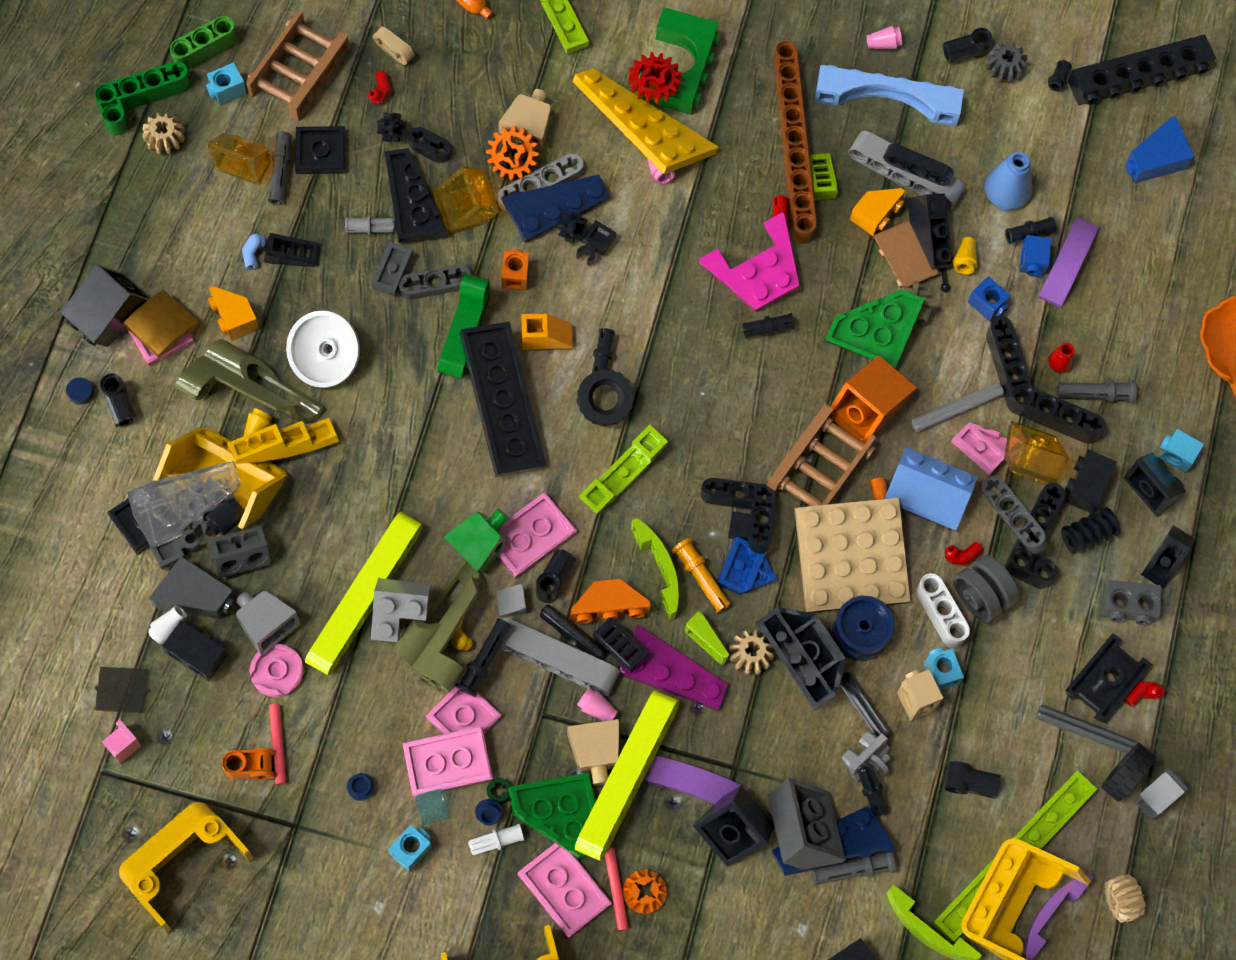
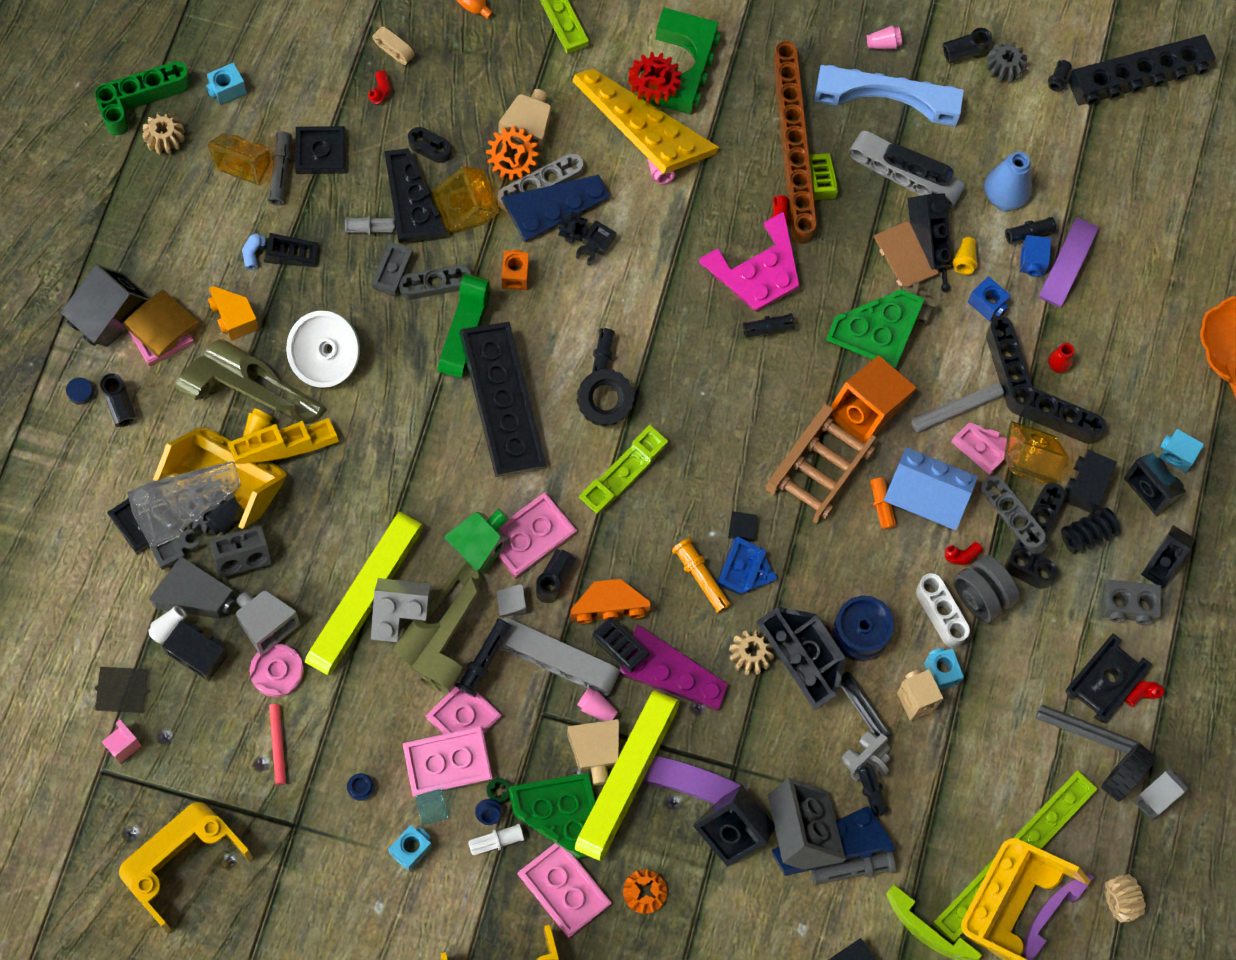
bright green beam [170,16,237,69] -> none
orange piece [221,748,275,780] -> none
medium nougat fence [246,10,350,121] -> none
black gear [377,113,407,143] -> none
yellow arm [450,618,473,651] -> none
light orange slope [521,314,573,350] -> none
black axle [540,604,606,660] -> none
coral bar [605,847,629,931] -> none
lime slope [631,518,679,621] -> none
lime slope [684,610,729,666] -> none
black beam [700,478,776,554] -> none
tan plate [795,498,910,612] -> none
light orange slope [850,188,905,236] -> none
black piece [944,761,1001,799] -> none
dark grey pin [1057,380,1137,403] -> none
blue slope [1125,116,1194,183] -> none

